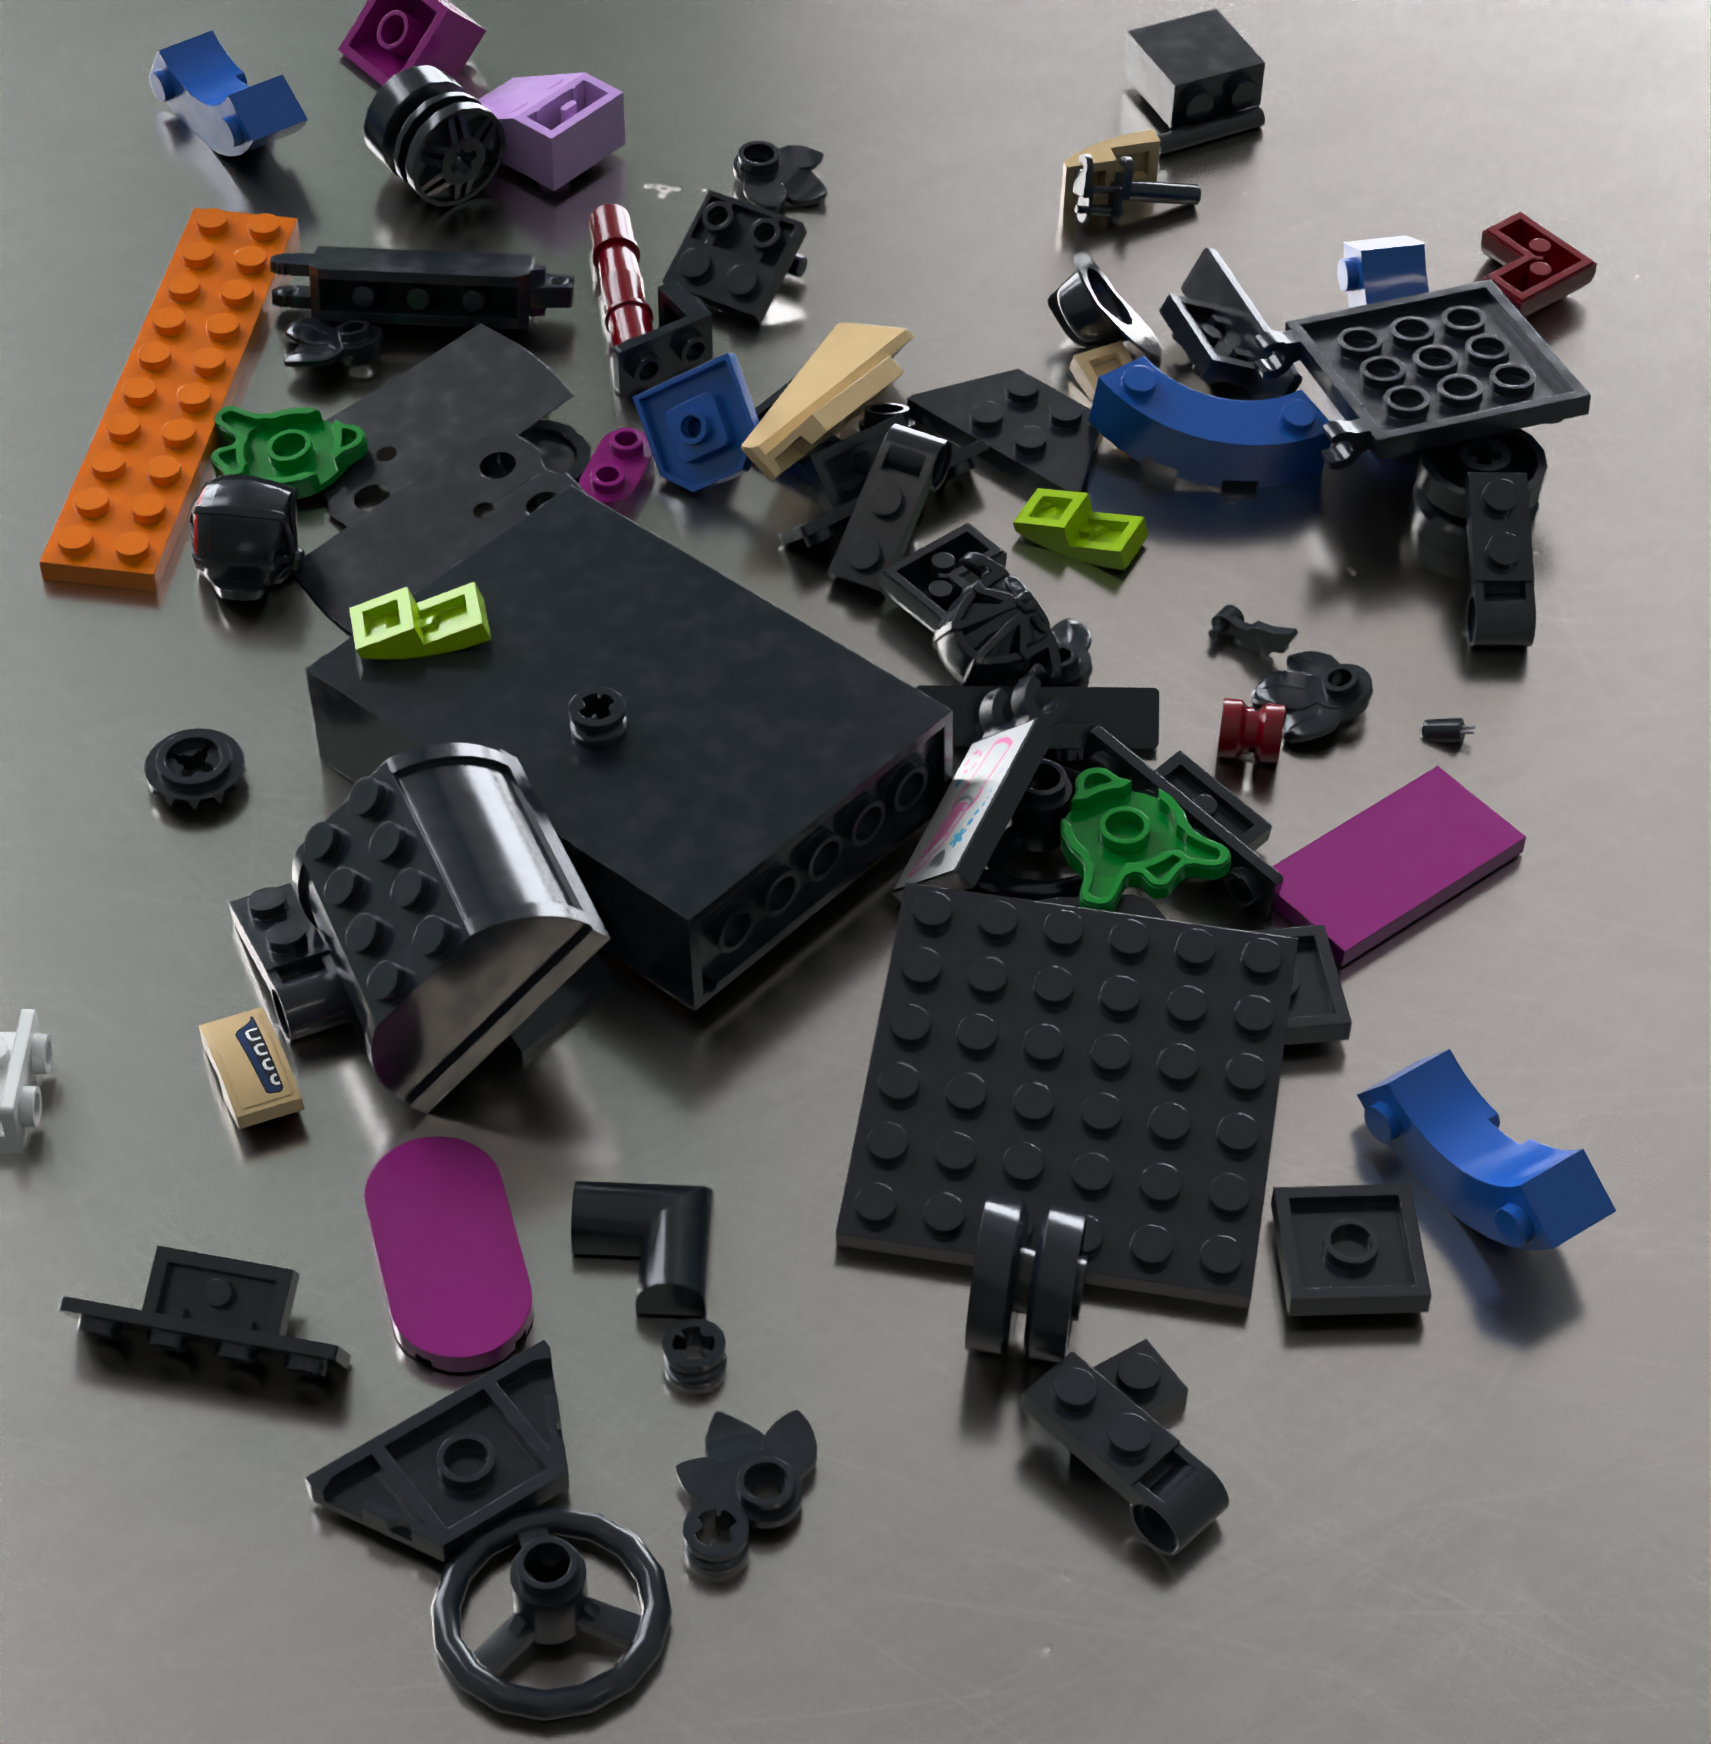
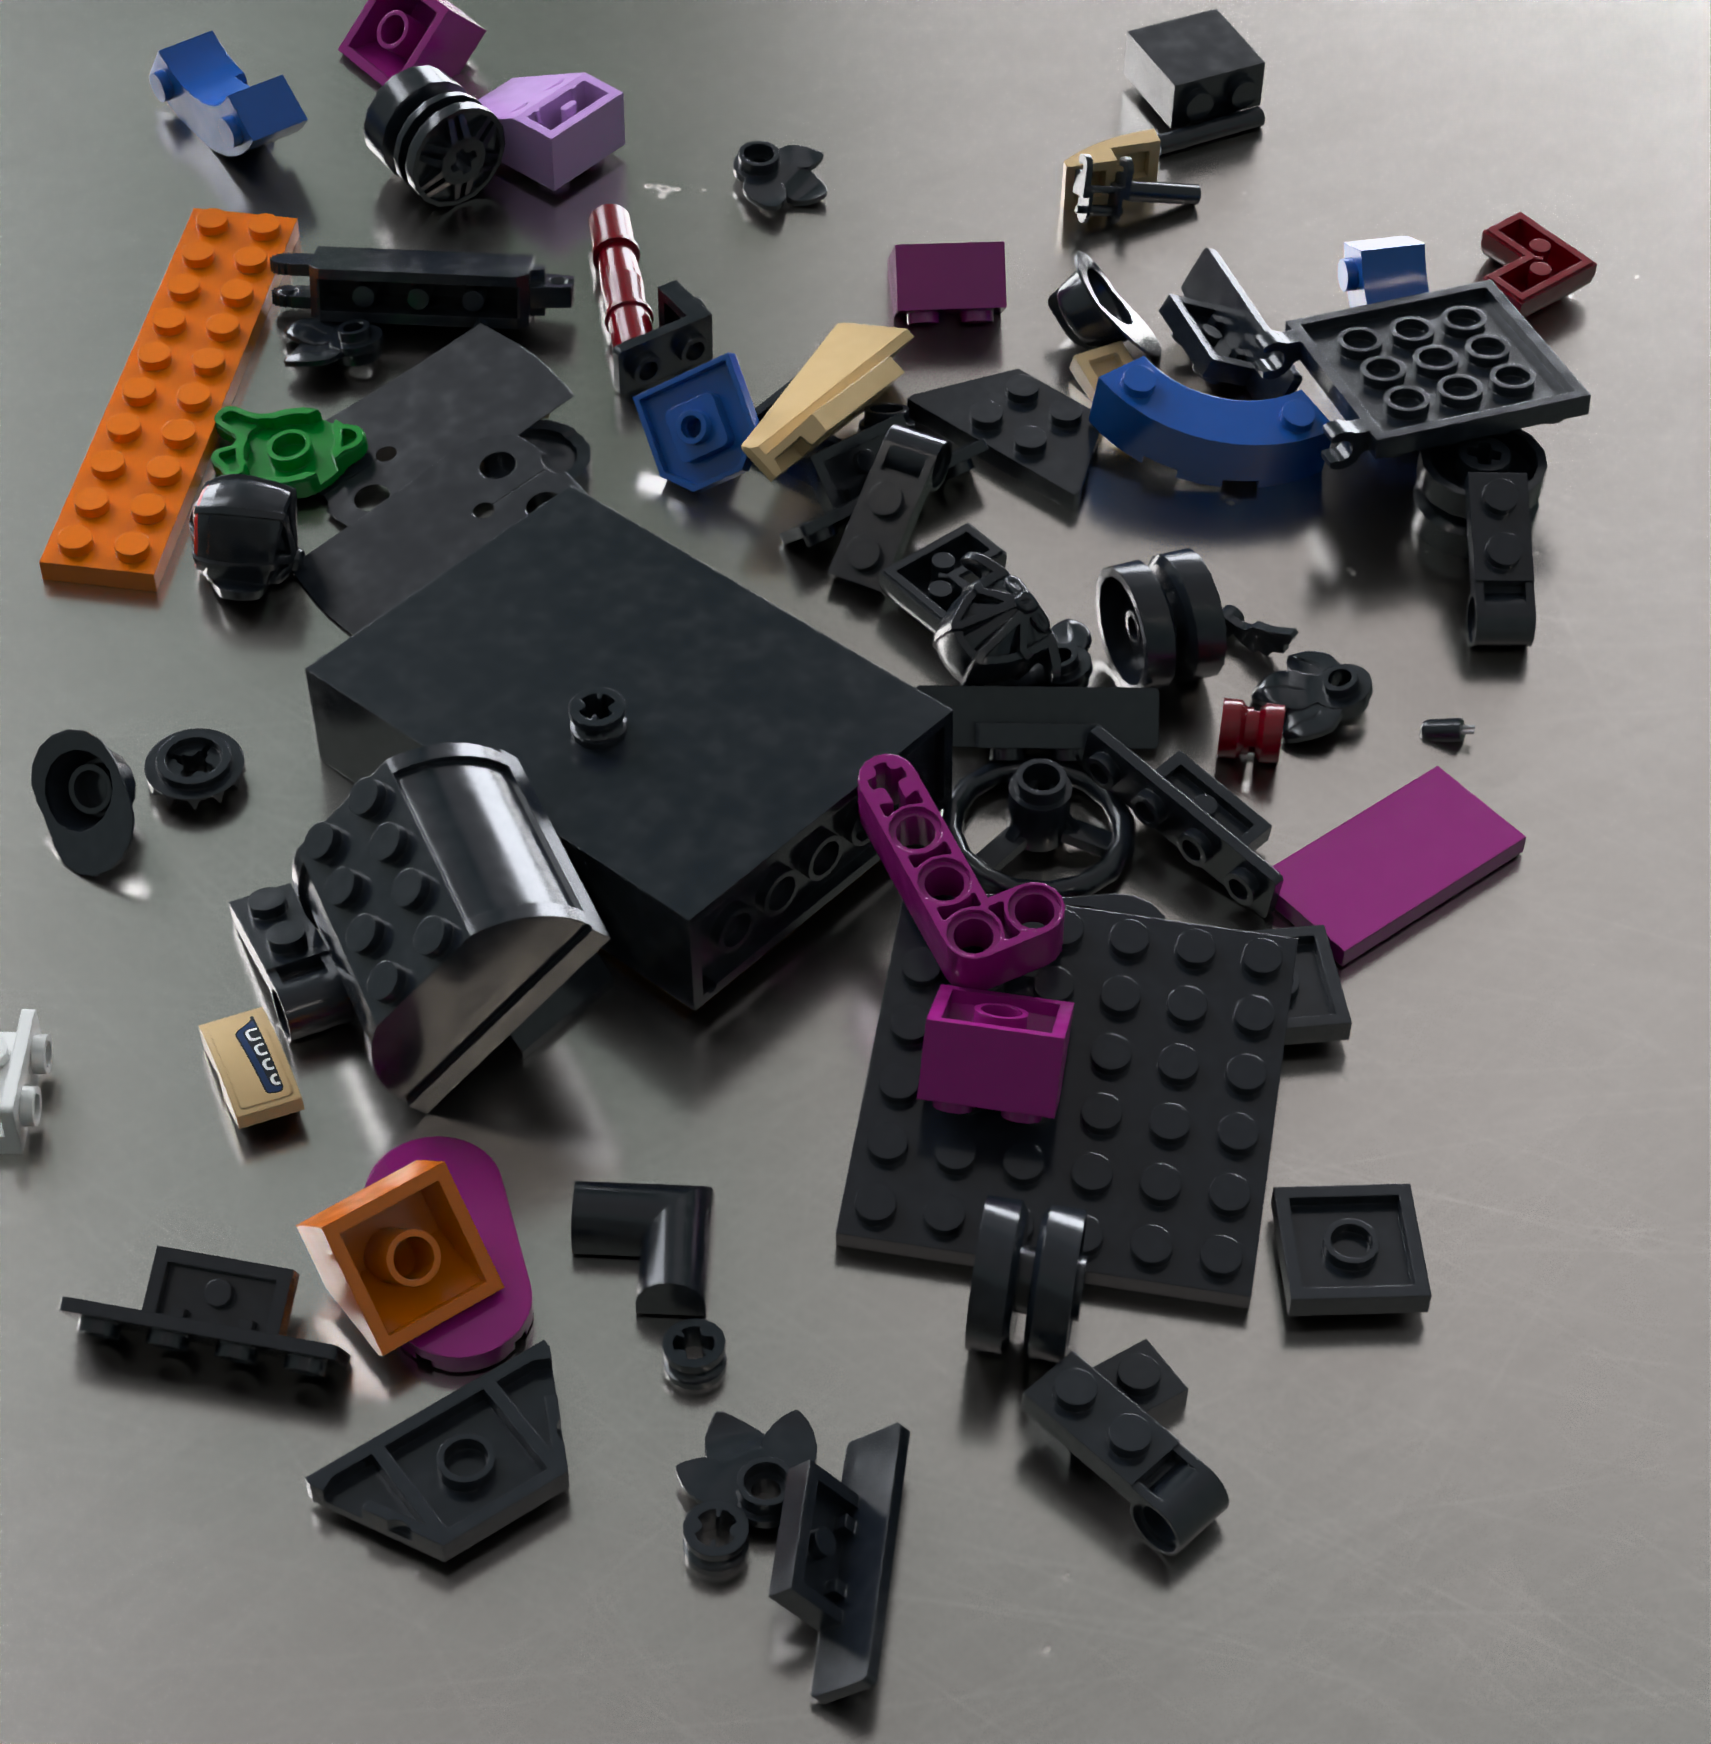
lime slope [349,582,491,659] -> none
black piece [430,1506,672,1721] -> none
magenta plate [579,427,655,516] -> none
black plate [662,190,807,325] -> none
tile [891,675,1070,901] -> none
lime slope [1013,488,1149,570] -> none
green tile [1060,767,1231,912] -> none
blue brick [1357,1049,1616,1251] -> none
none -> black piece [31,729,136,876]
none -> orange slope [296,1160,505,1356]
none -> black bracket [768,1422,910,1704]
none -> magenta beam [858,754,1065,990]
none -> magenta slope [887,241,1007,326]
none -> magenta slope [917,984,1075,1124]
none -> black wheel [1095,548,1227,690]

